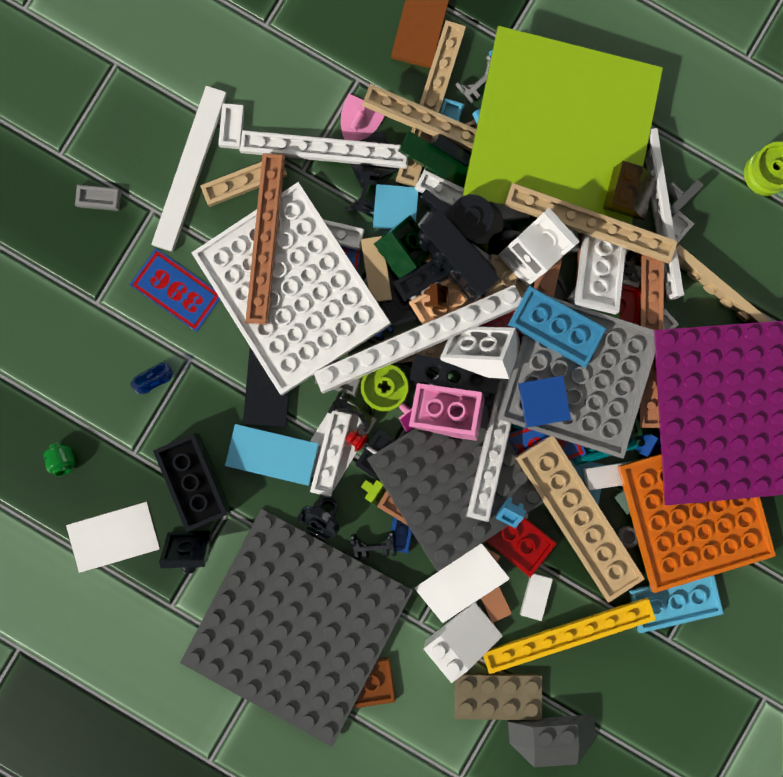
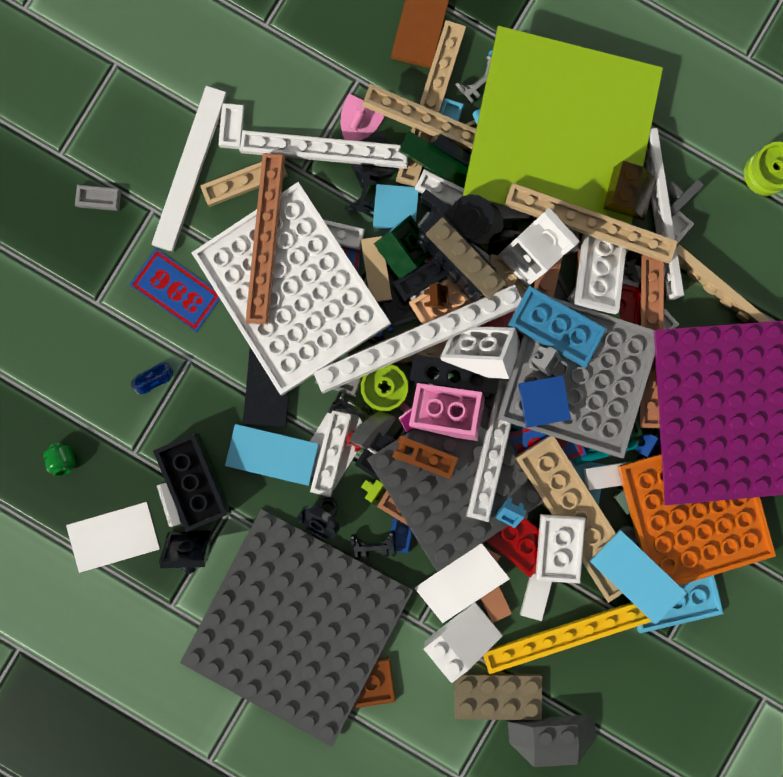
none -> white tile [157,483,181,527]
none -> dark grey slope [349,411,396,450]
none -> dark orange plate [392,436,458,479]
none -> dark tan plate [425,217,506,300]
none -> light grey tile [532,347,561,376]
none -> white tile [535,514,586,583]
none -> medium azure tile [589,530,687,625]

